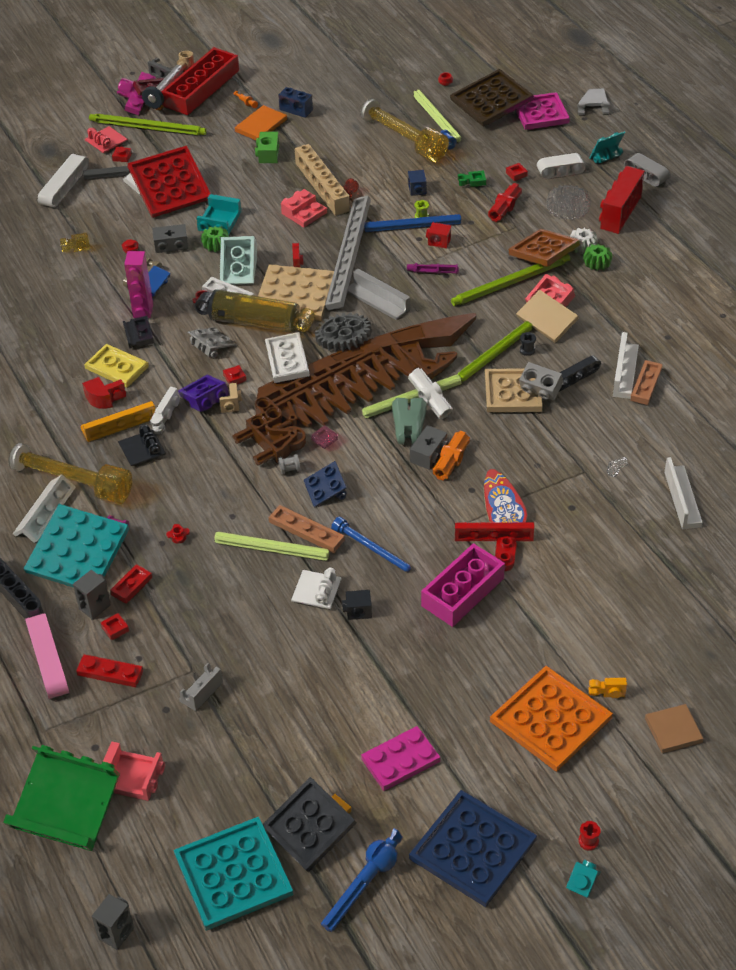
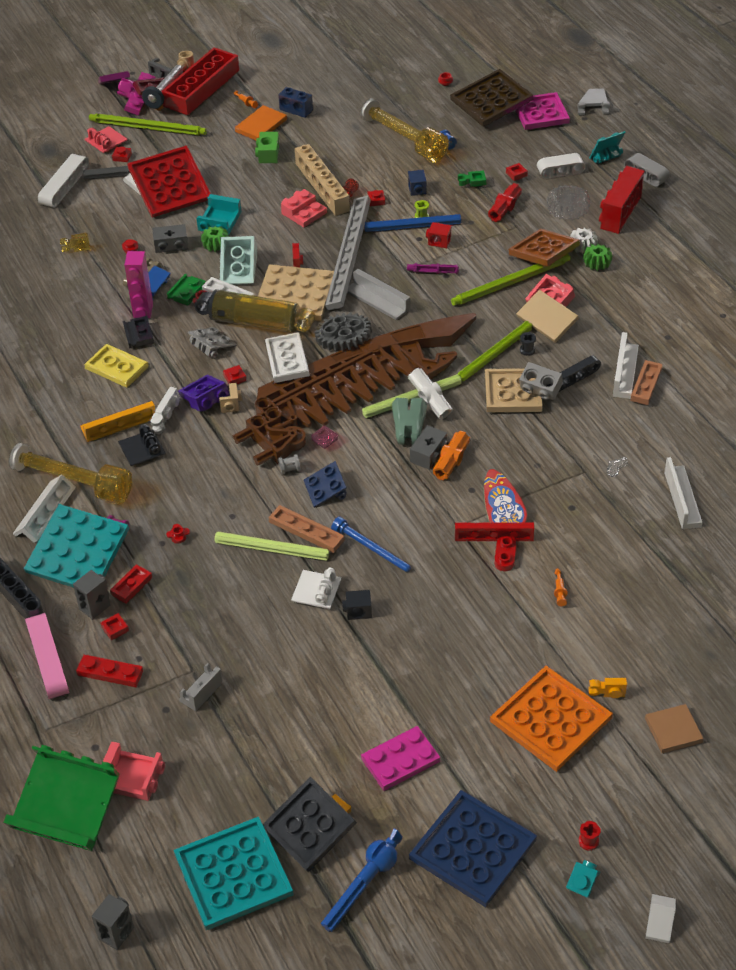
red brick [82,377,126,409] -> none
yellowish green axle [413,90,461,142] -> none
dark pink brick [421,543,505,627] -> none
none -> magenta tile [98,71,130,84]
none -> green plate [167,274,206,306]
none -> red plate [367,190,385,206]
none -> orange piece [554,568,568,607]
none -> white slope [646,894,676,943]

